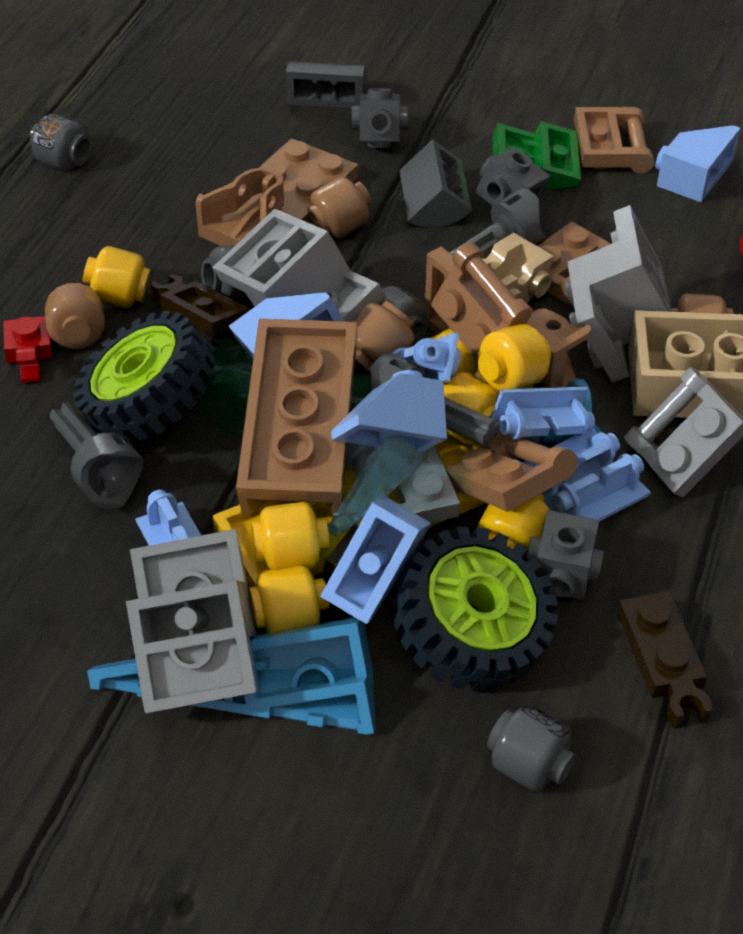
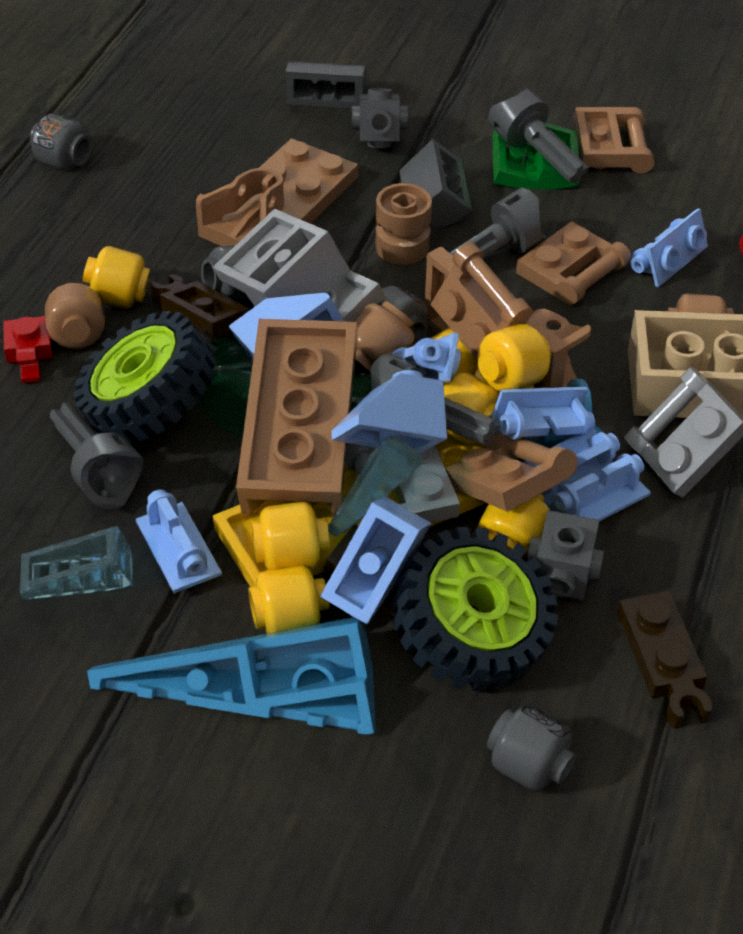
light grey bracket [126,529,259,713] -> none
medium nougat head [307,176,372,239] -> none
dark grey brick [475,148,550,207] -> none
tan cylinder [483,233,554,303] -> none
light grey bracket [565,205,672,383] -> none
light blue slope [655,125,740,202] -> none
none -> clear light blue slope [20,526,133,600]
none -> medium nougat wheel [375,183,432,265]
none -> dark grey piece [488,86,588,184]
none -> light blue hinge [630,208,708,287]

